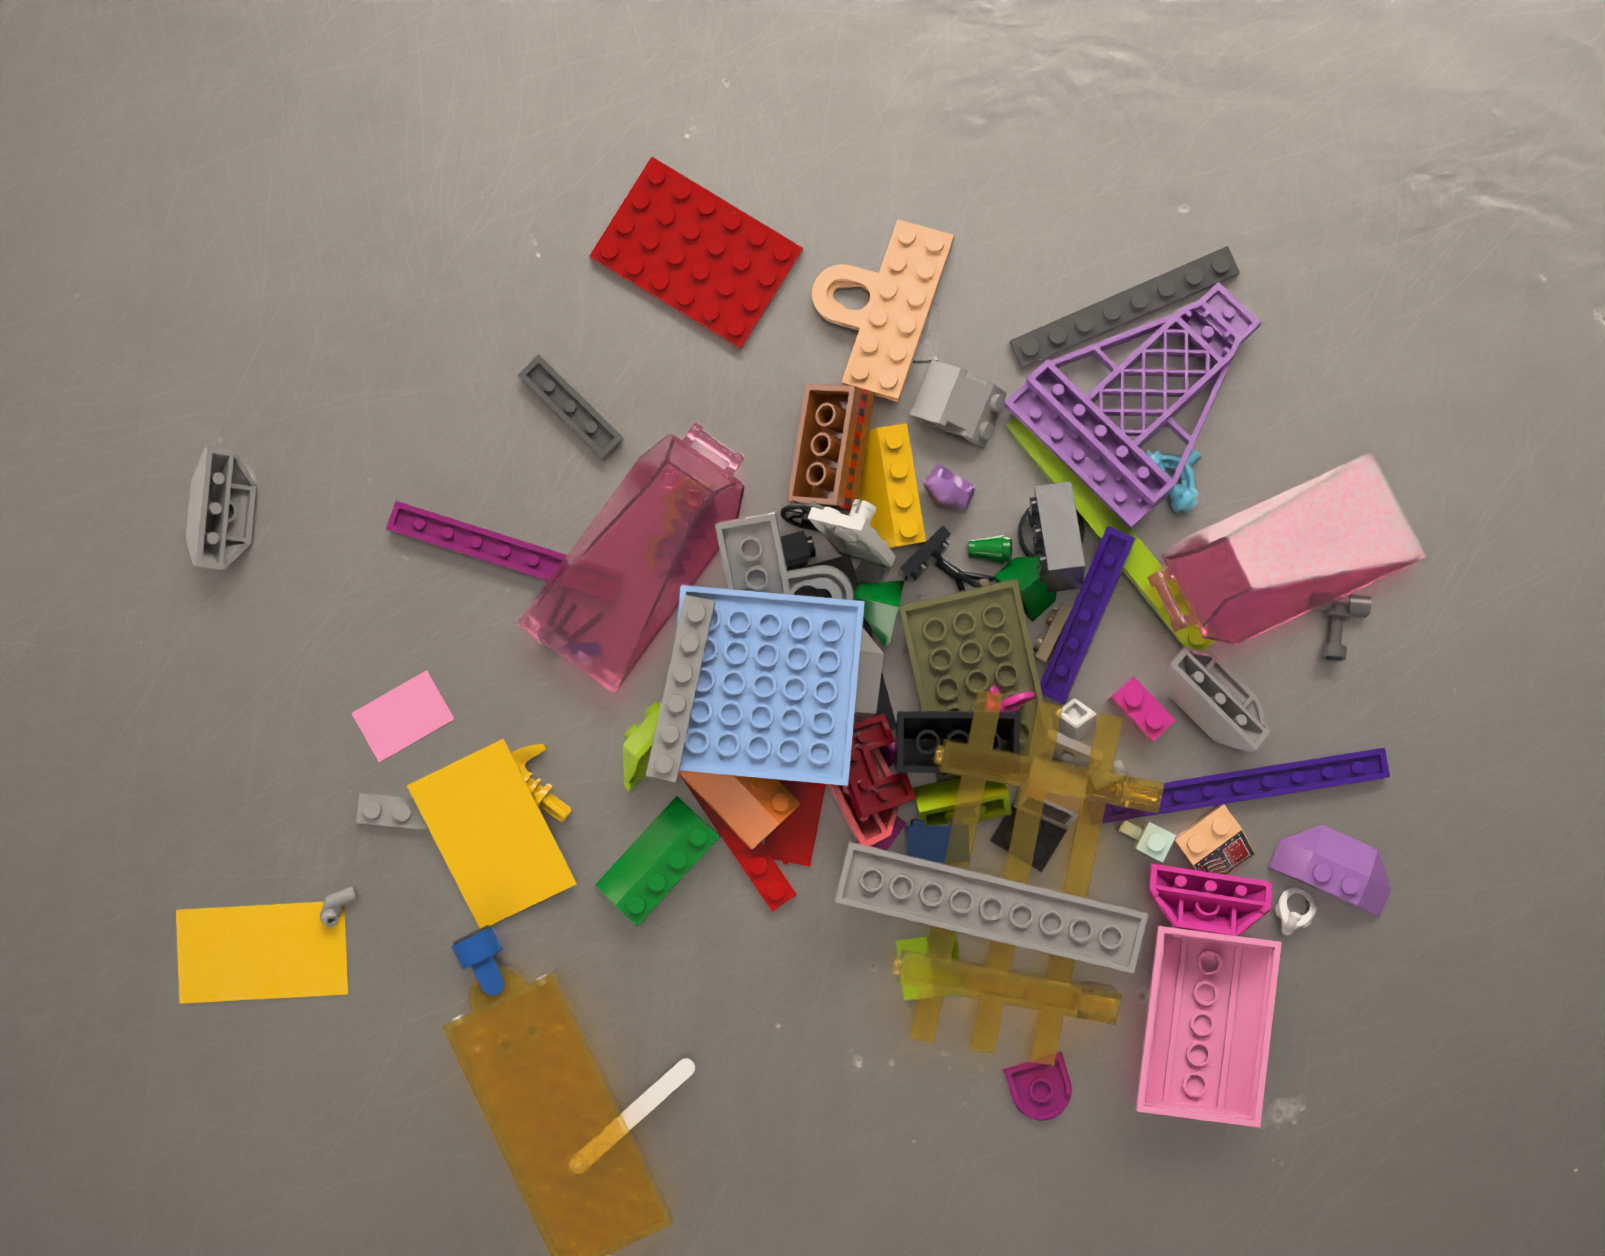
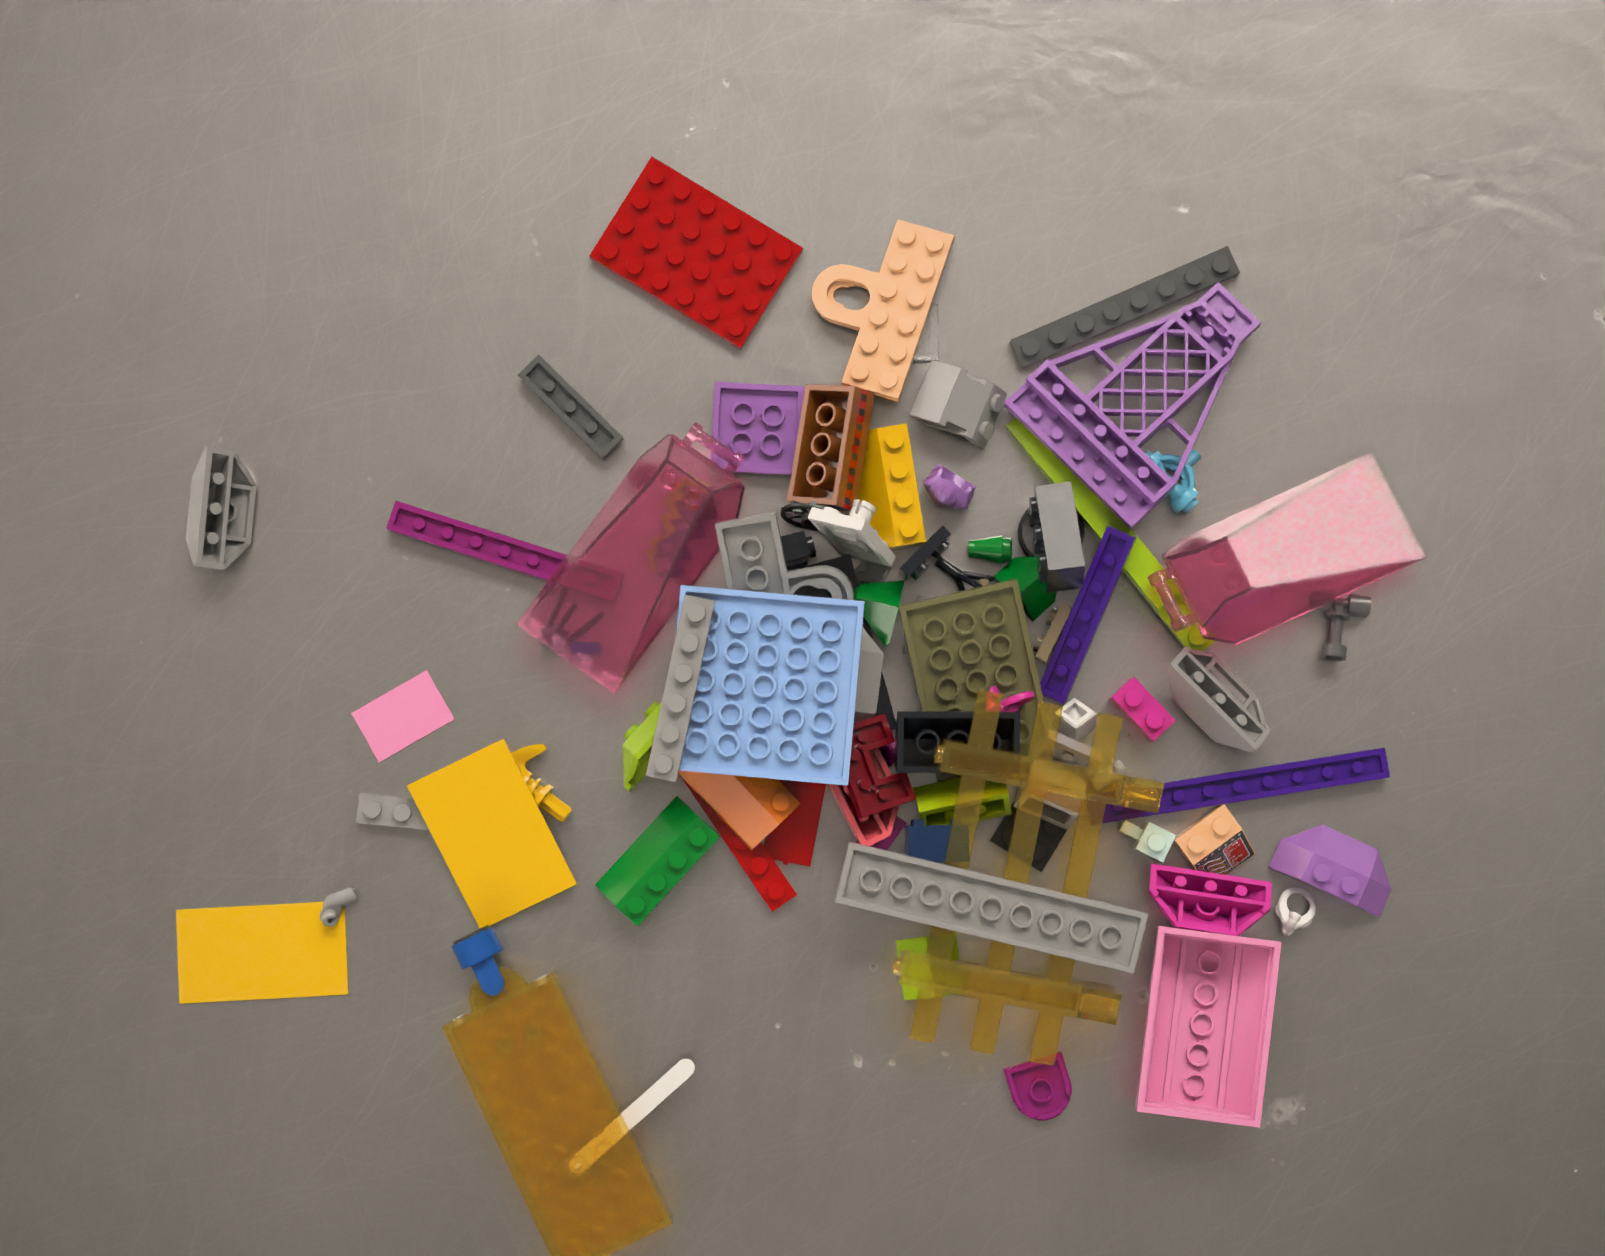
none -> medium lavender plate [710,382,805,476]

